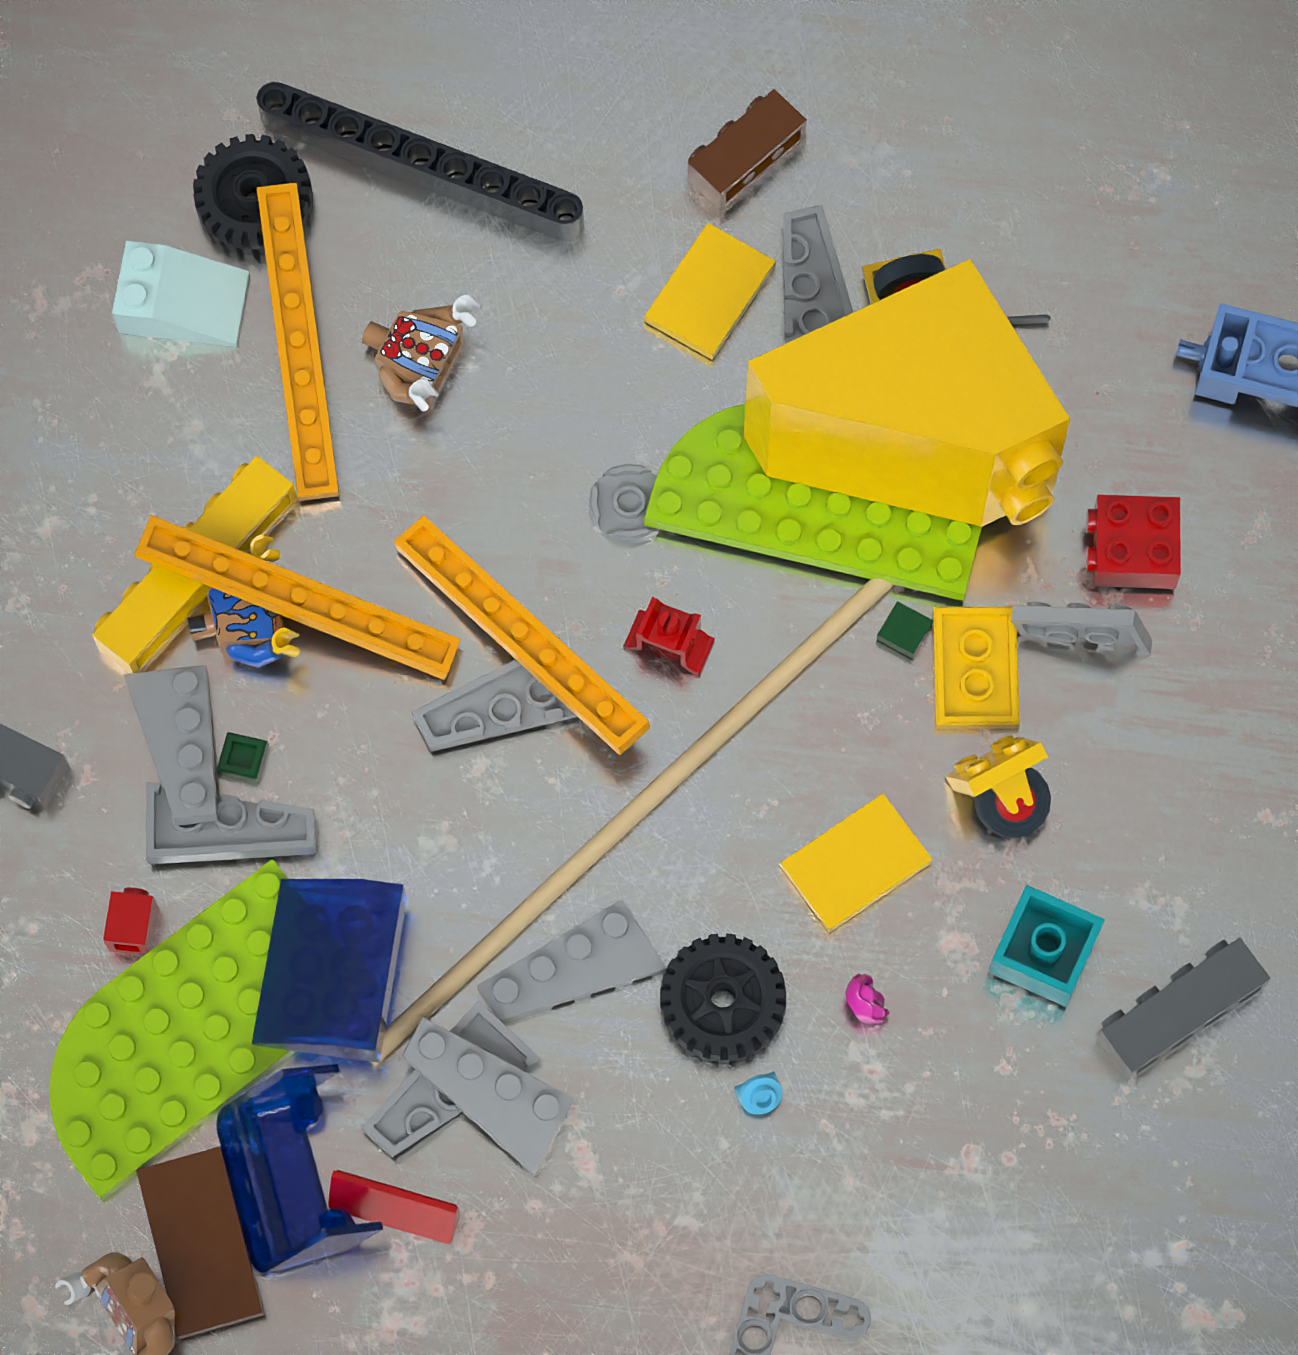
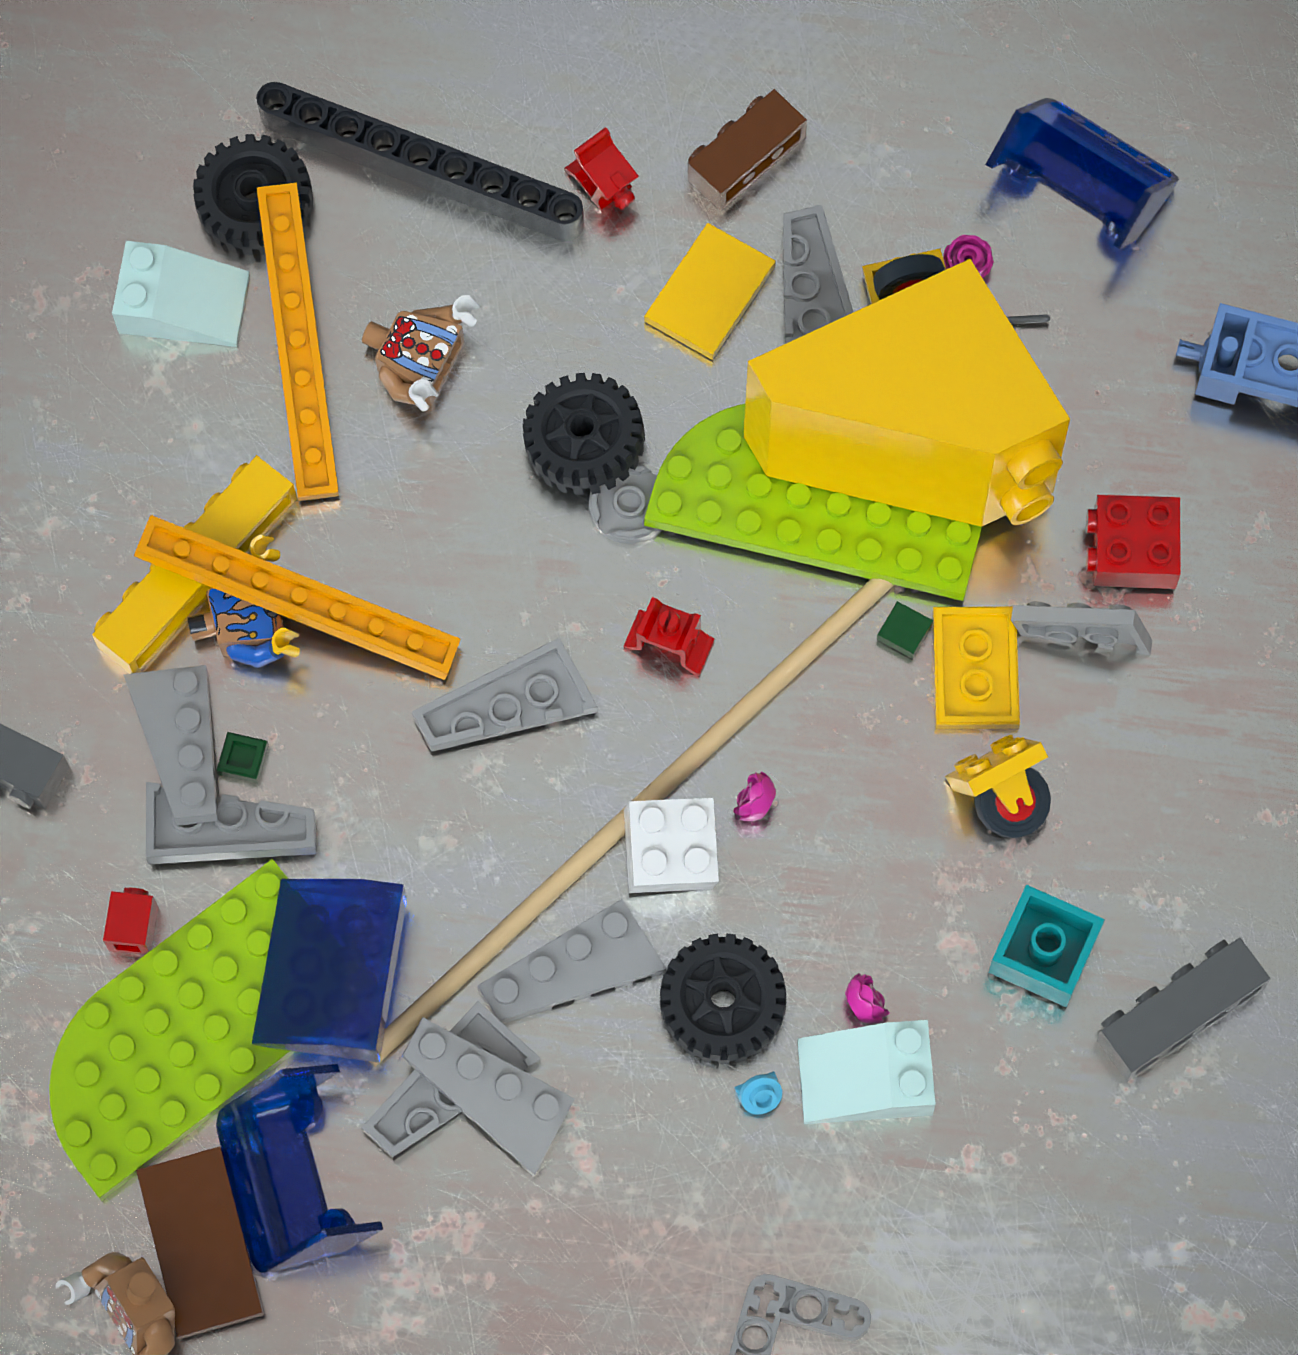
slope [328,1169,460,1244] -> none
light orange plate [394,515,650,755] -> none
yellow tile [780,793,933,933] -> none
none -> black wheel [522,373,645,495]
none -> red piece [564,127,639,211]
none -> white brick [624,798,719,893]
none -> dark pink plate [733,771,776,822]
none -> light aqua slope [797,1020,936,1124]
none -> dark pink plate [943,235,994,278]
none -> clear blue windscreen [985,98,1179,249]

